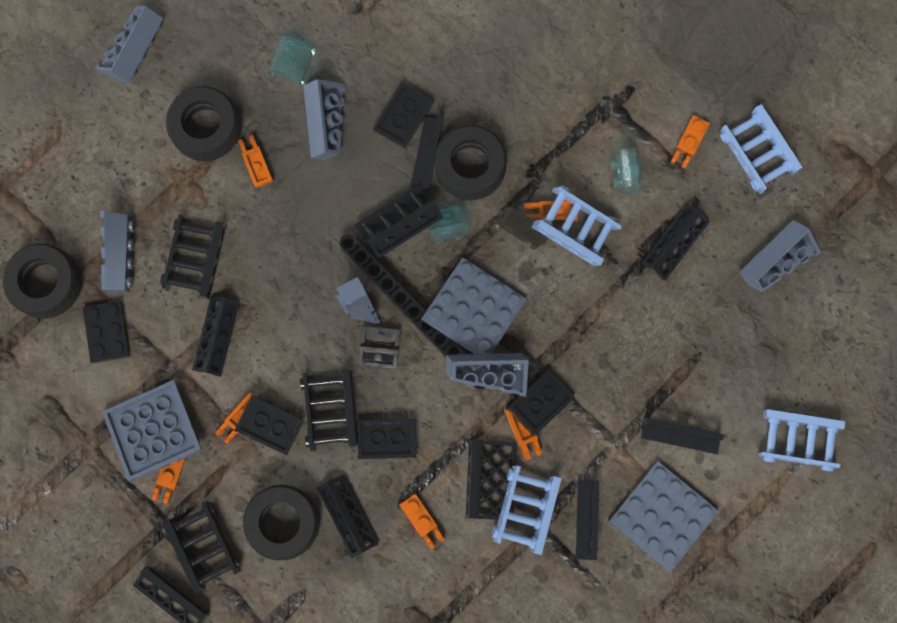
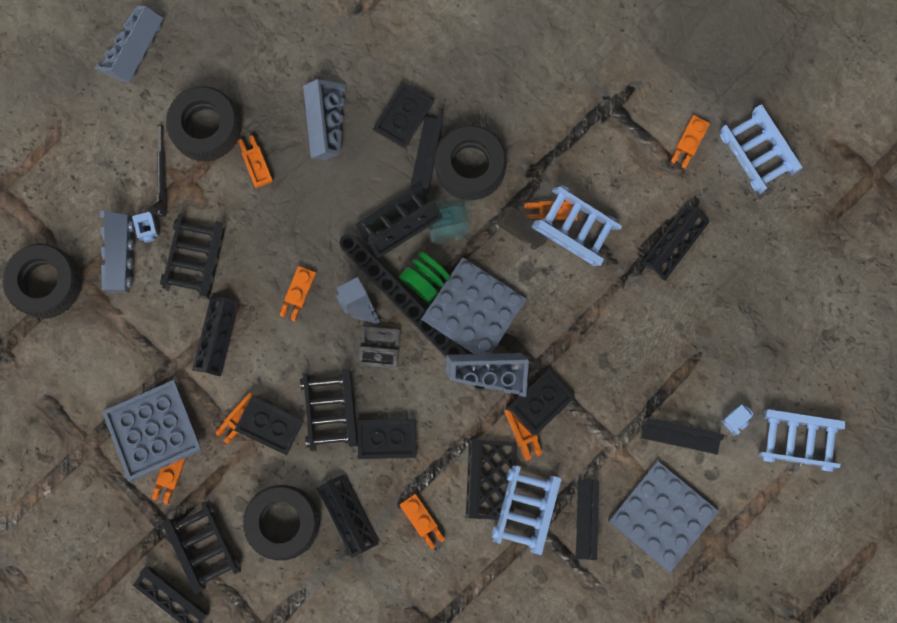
black plate [82,300,130,364] -> none
clear light blue brick [267,36,315,85] -> none
clear light blue brick [611,147,643,194] -> none
sand blue wedge [740,220,822,293] -> none
none -> light blue brick [132,212,159,243]
none -> black piece [148,124,166,217]
none -> orange hinge [280,266,316,321]
none -> green wheel [399,252,451,303]
none -> light blue brick [721,405,754,436]

